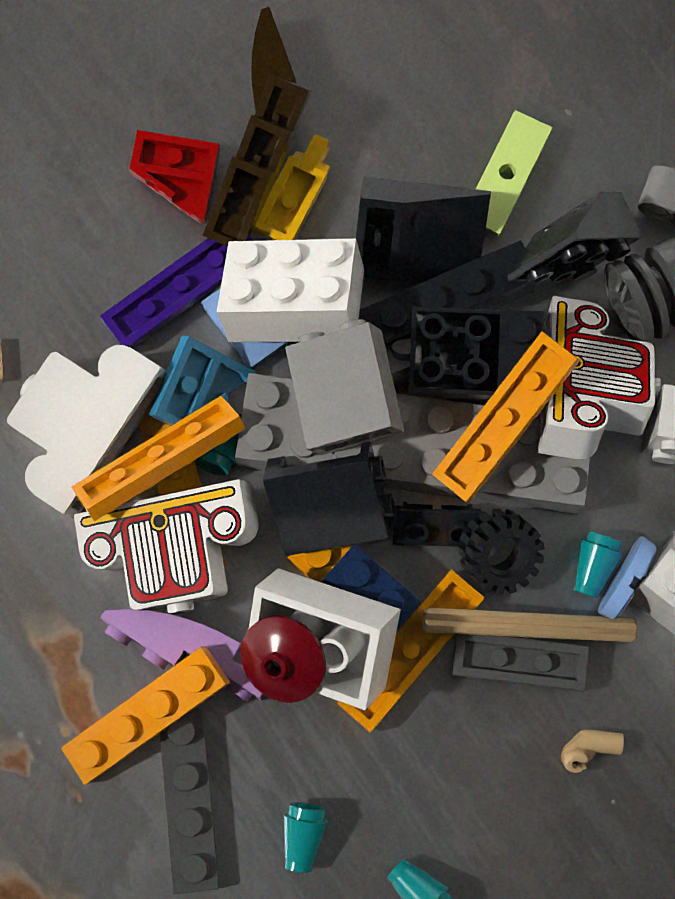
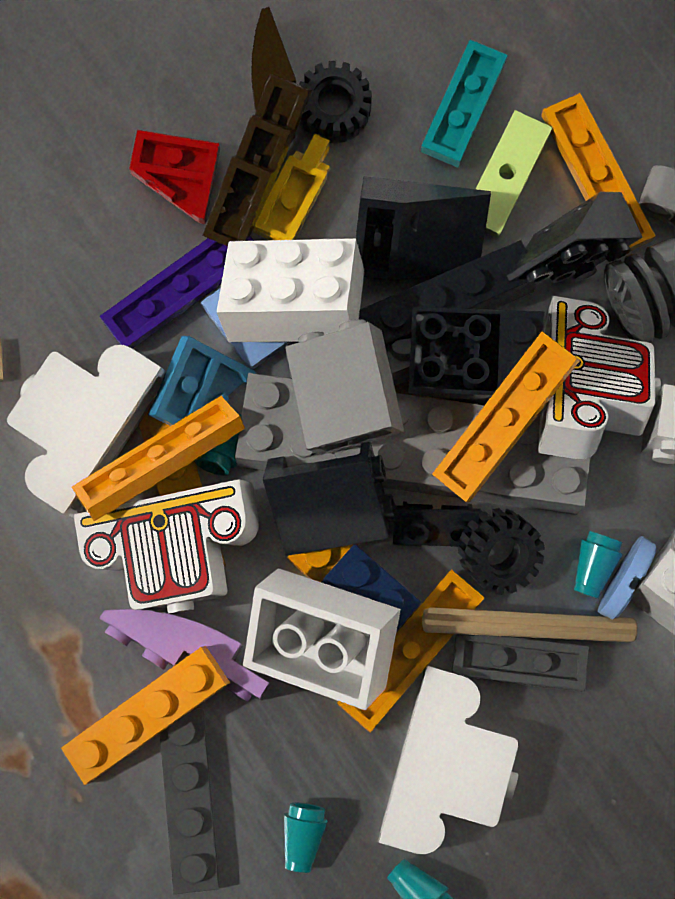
dark red dish [240,615,326,703] -> none
tan arm [561,729,624,773] -> none
none -> black tyre [299,61,372,143]
none -> white brick [377,666,518,854]
none -> teal plate [420,40,508,168]
none -> light orange plate [541,93,655,251]

